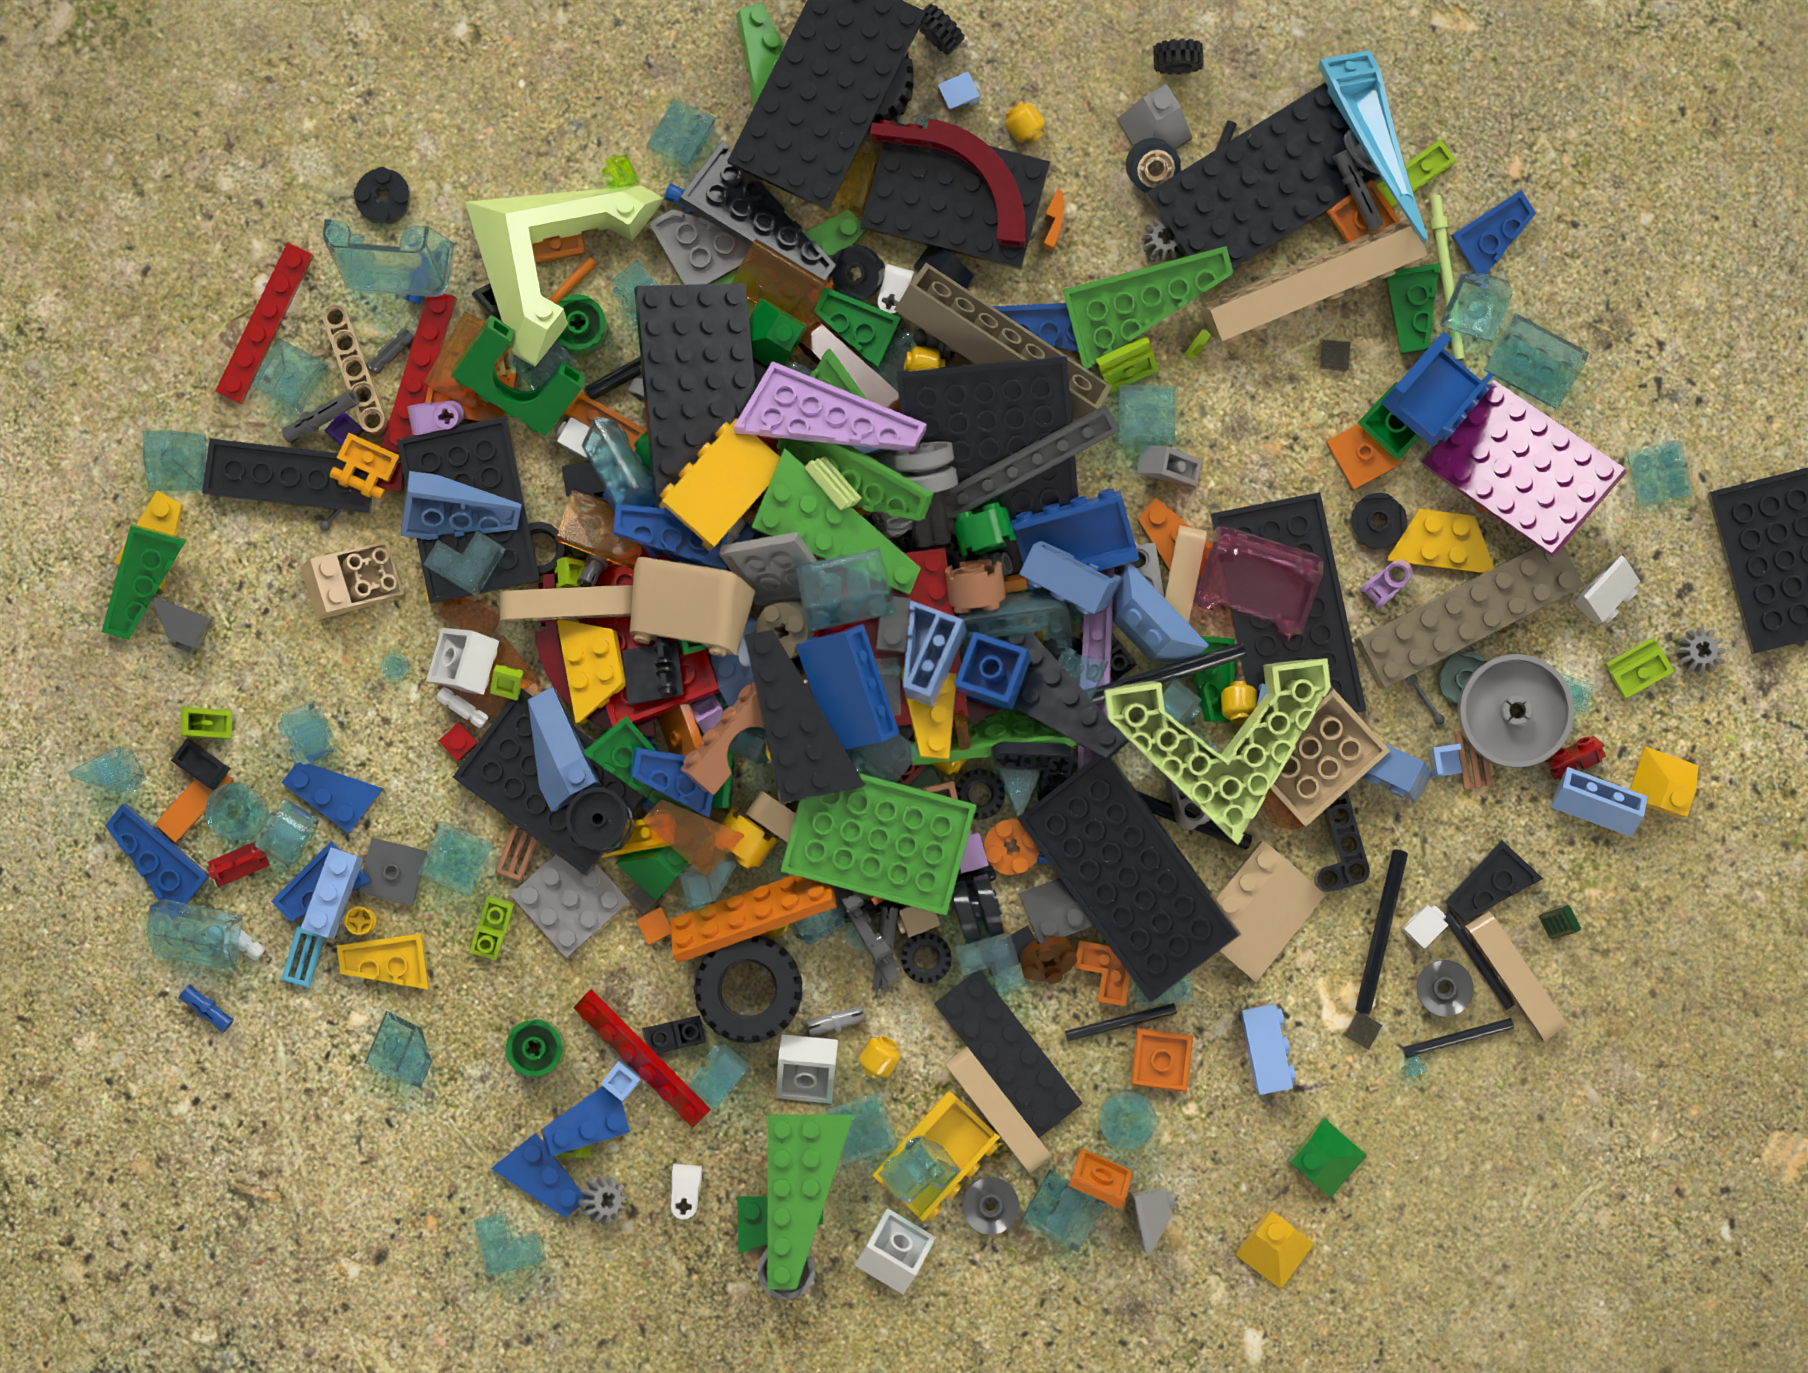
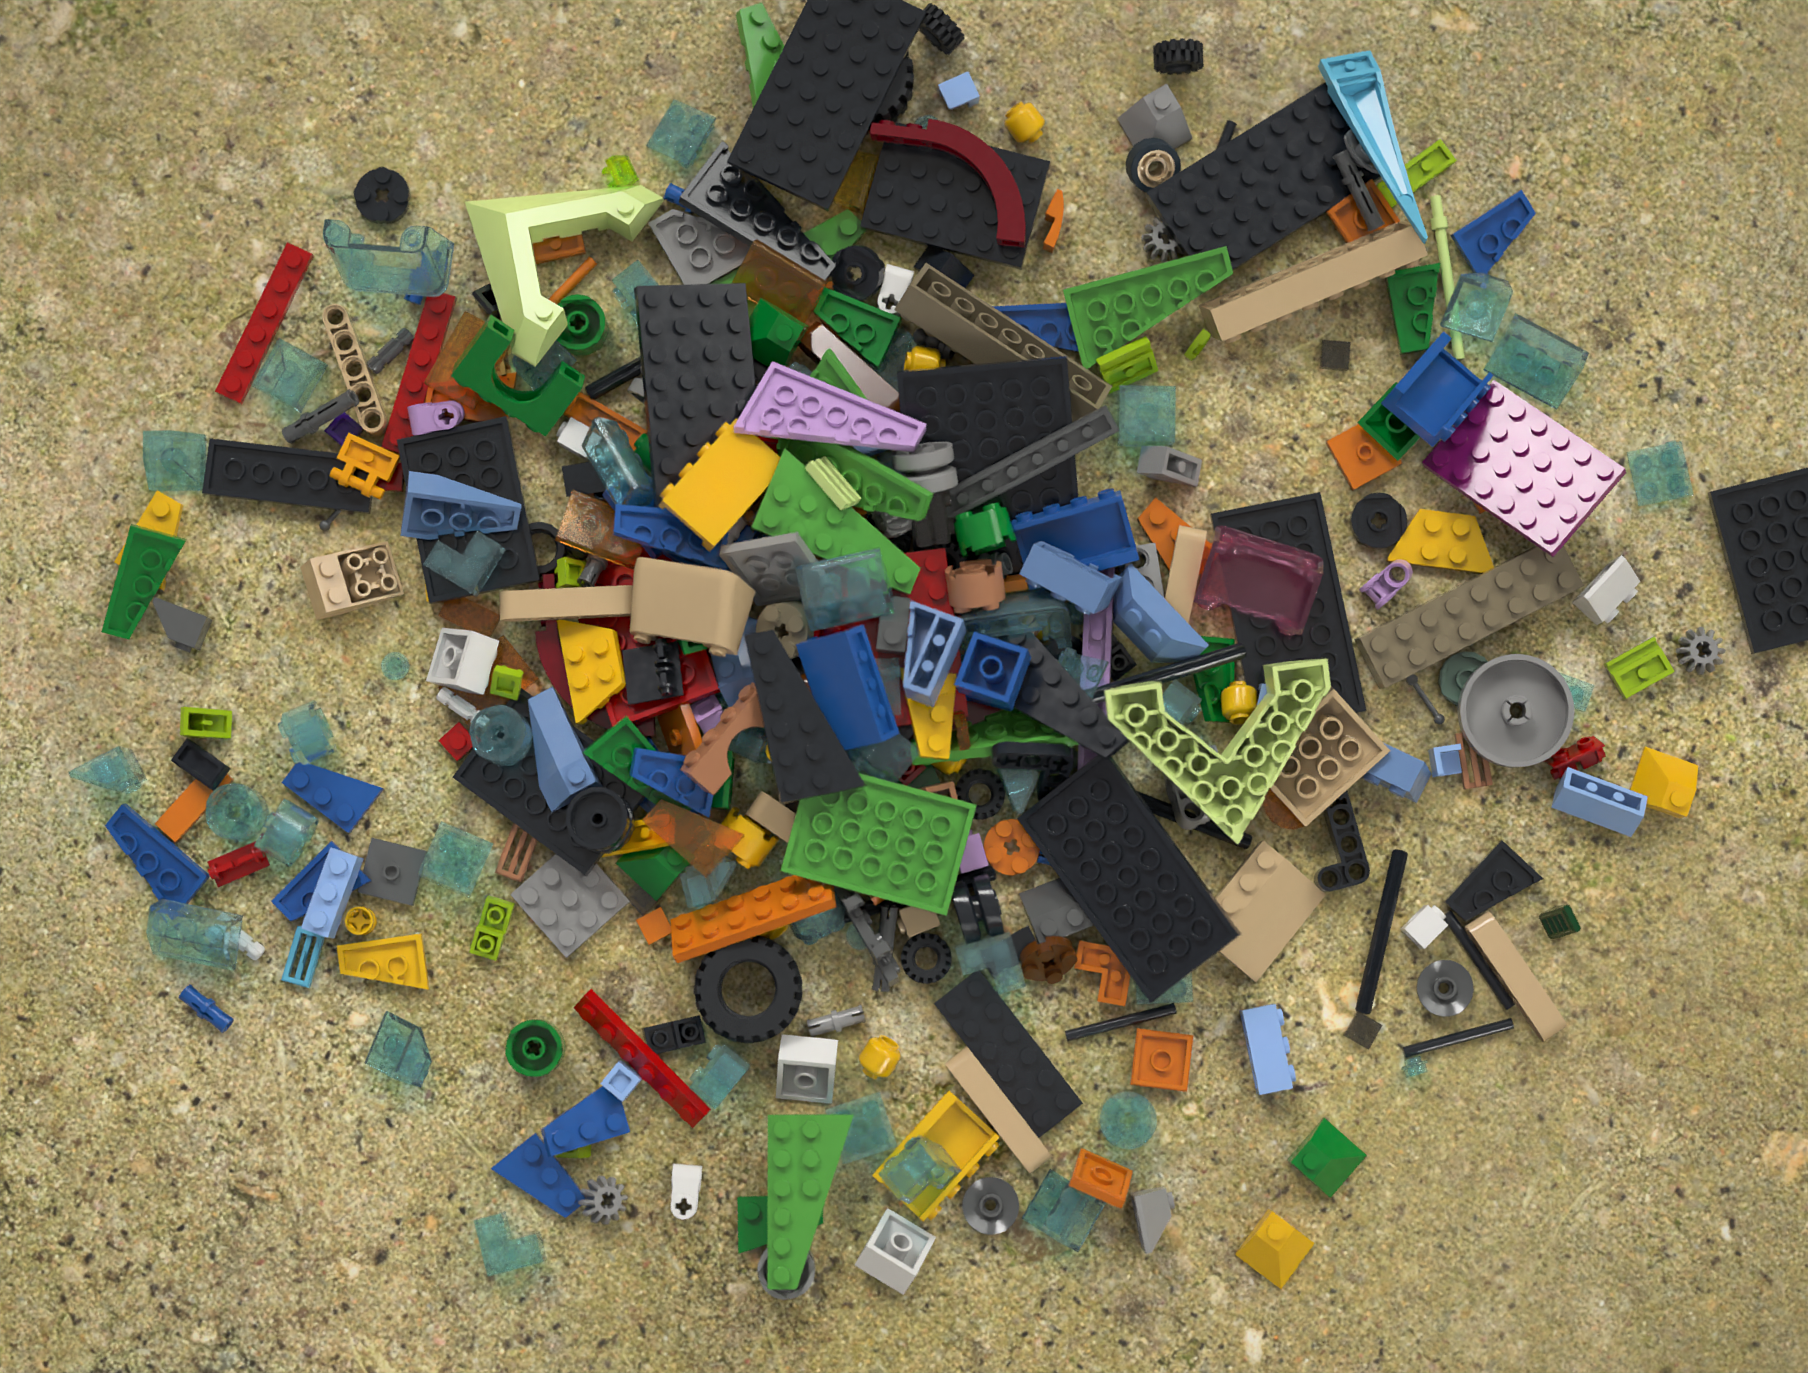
none -> clear light blue brick [469,705,533,766]

